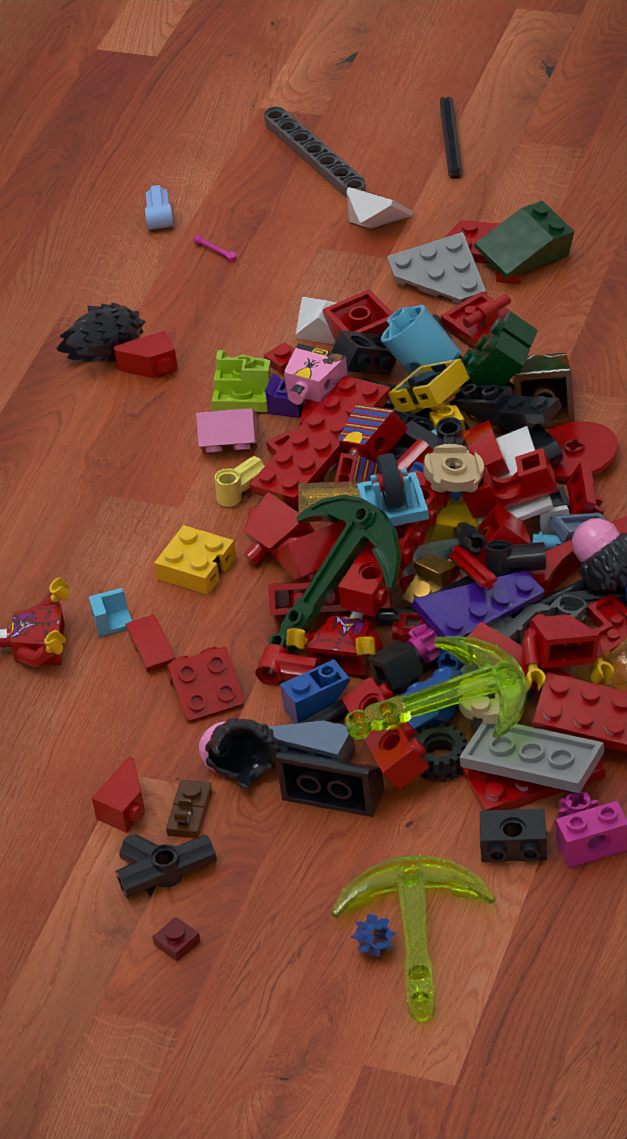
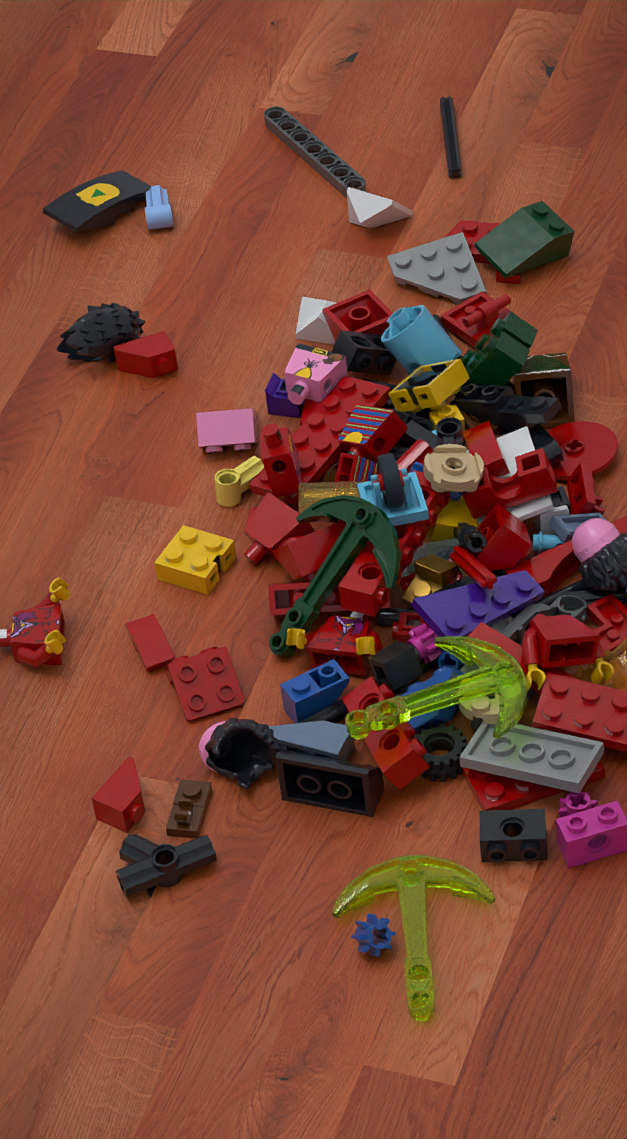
medium azure panel [88,588,132,637] -> none
dark red plate [152,917,200,961] -> none
dark pink hinge [193,235,237,262] -> none
lime slope [212,350,271,412] -> none
red piece [255,644,321,685] -> none
red plate [264,342,295,374] -> none
black piece [485,540,547,577] -> none
none -> black slope [43,170,151,232]
none -> red torso [260,424,302,497]

